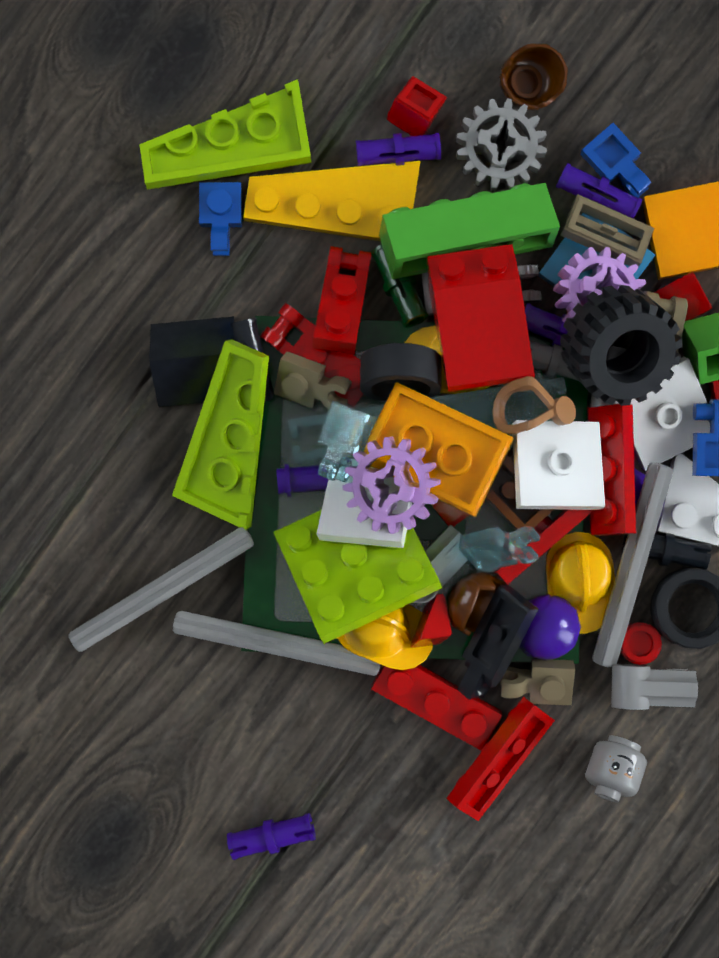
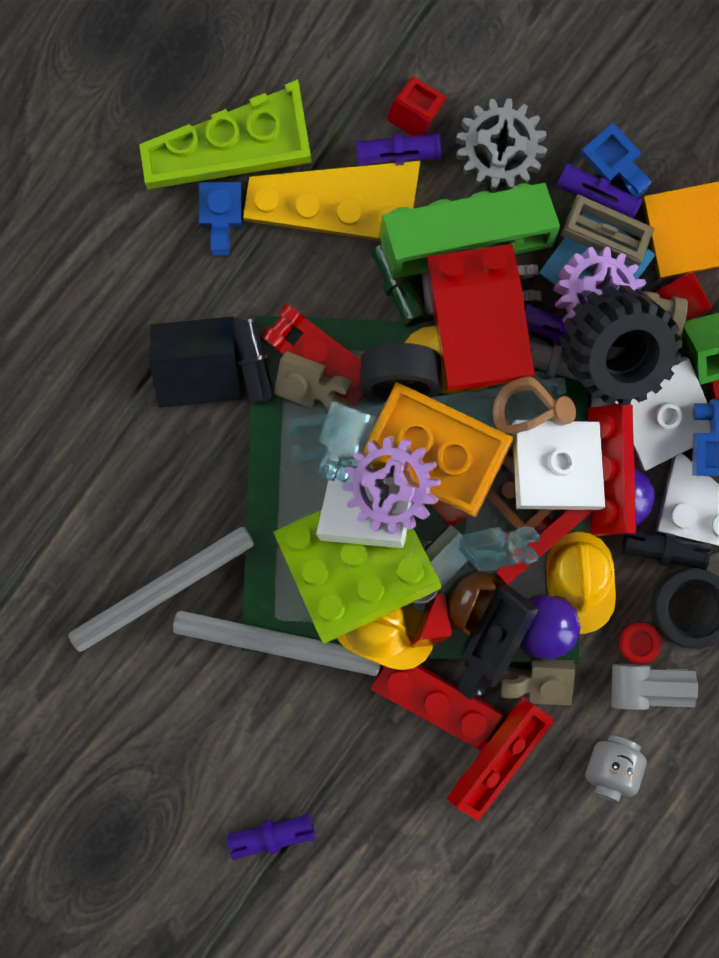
lime wing [172,339,269,530] -> none
dark purple pin [276,463,329,498] -> none
red plate [312,246,372,354] -> none
reddish brown hair [499,43,568,110] -> none
light grey axle [592,463,673,667] -> none

